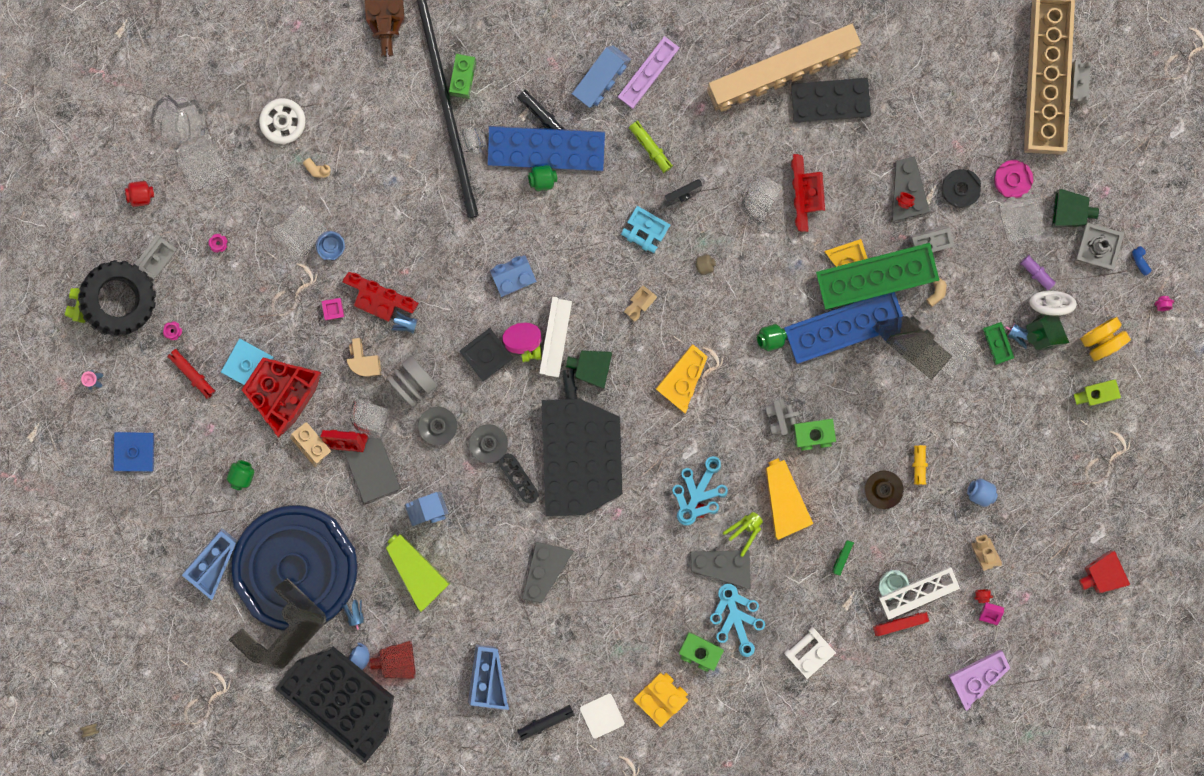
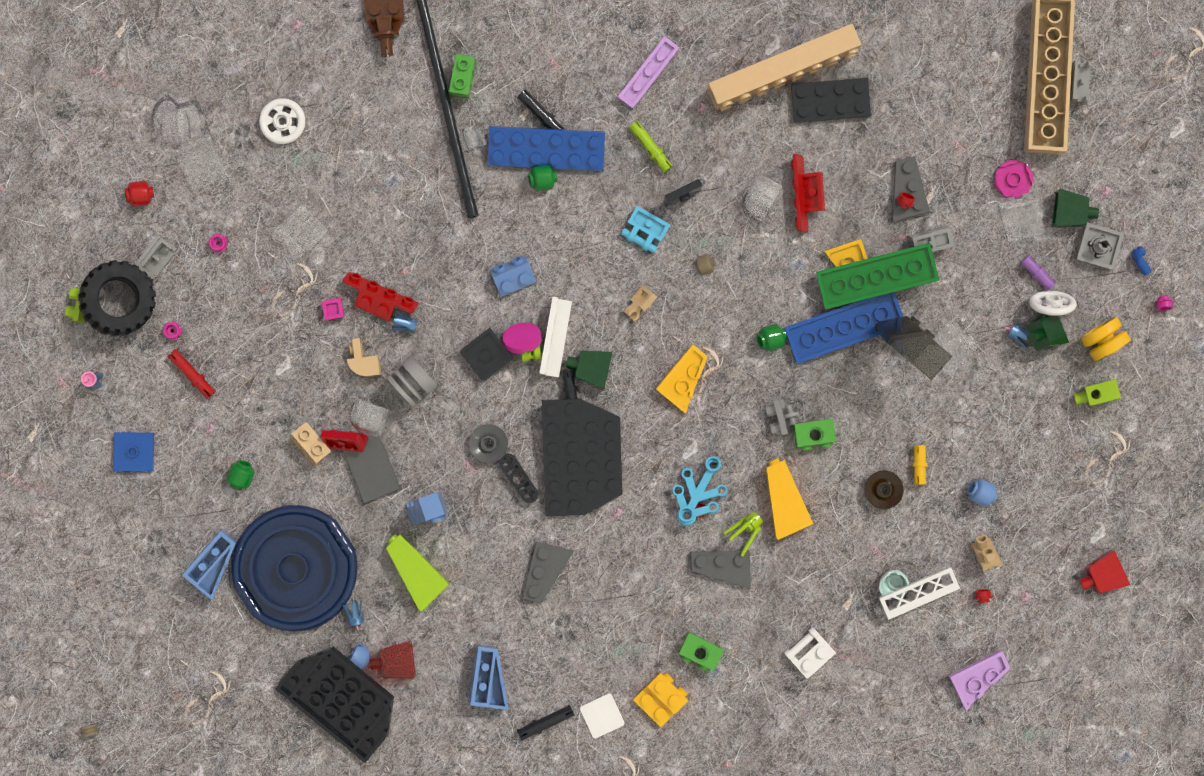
medium azure plate [221,338,274,385] -> none
clear smoke windscreen [229,578,326,669] -> none
red wedge [242,357,322,438] -> none
tan arm [303,158,331,178] -> none
medium blue hair [315,231,345,260] -> none
dark grey dish [418,407,457,445] -> none
medium blue wedge [572,45,631,108] -> none
medium azure plant [710,584,765,657] -> none
green tile [832,540,854,576] -> none
red beam [873,611,930,636] -> none
tan arm [926,278,947,307] -> none
black plate [941,169,981,208] -> none
dark pink plate [979,602,1004,625] -> none
green plate [982,322,1014,365] -> none

